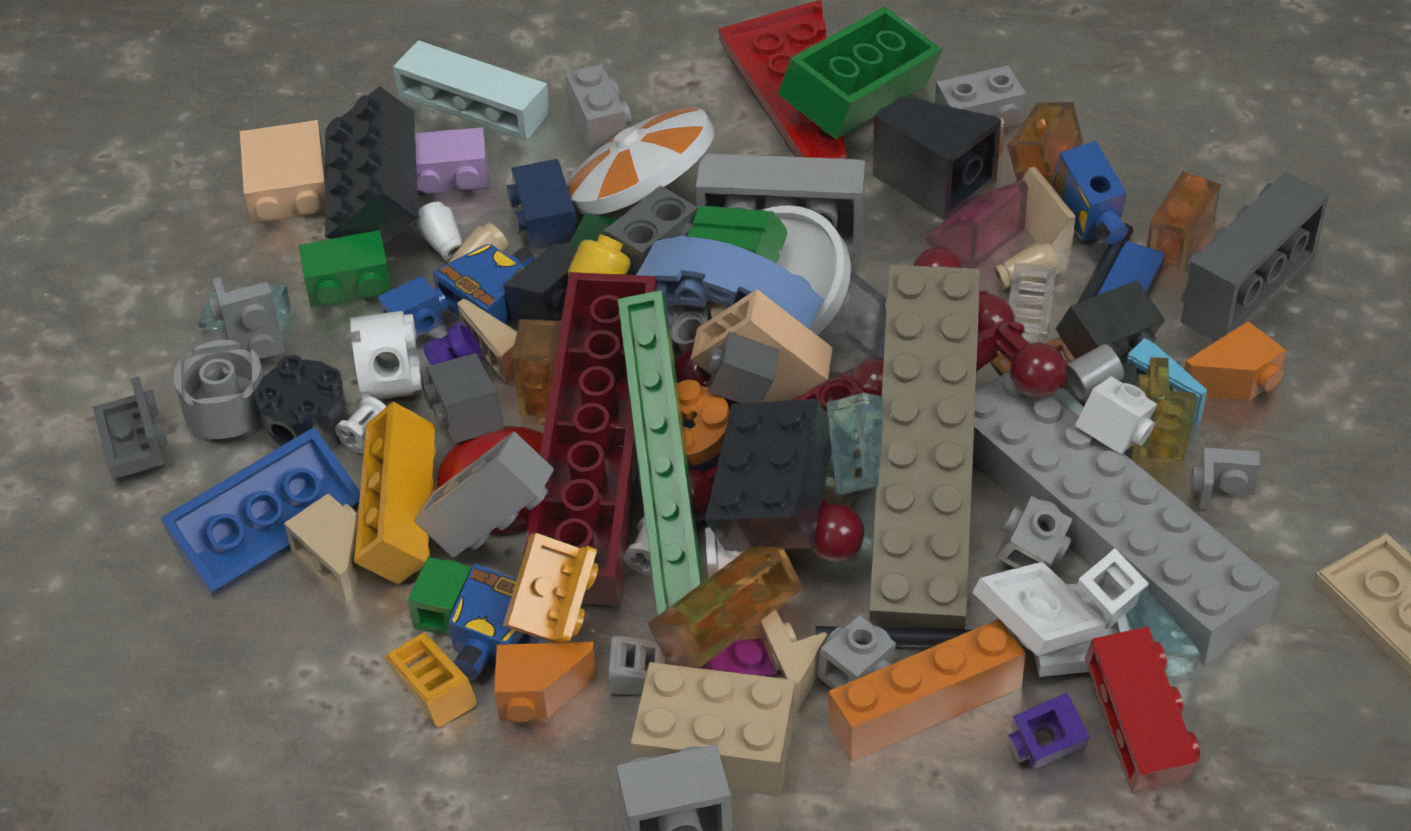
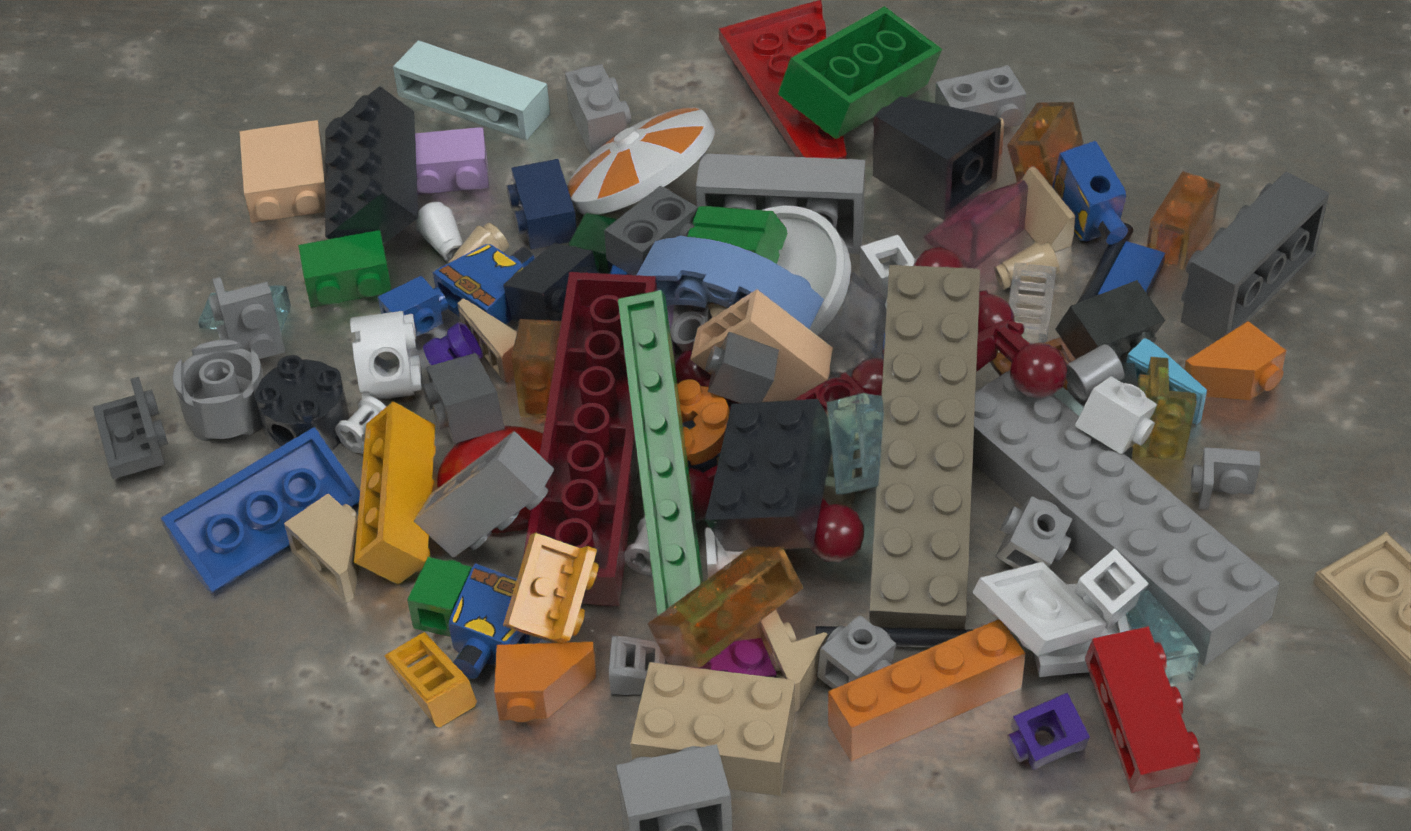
yellow head [568,234,631,275] -> none
none -> white brick [860,235,915,302]

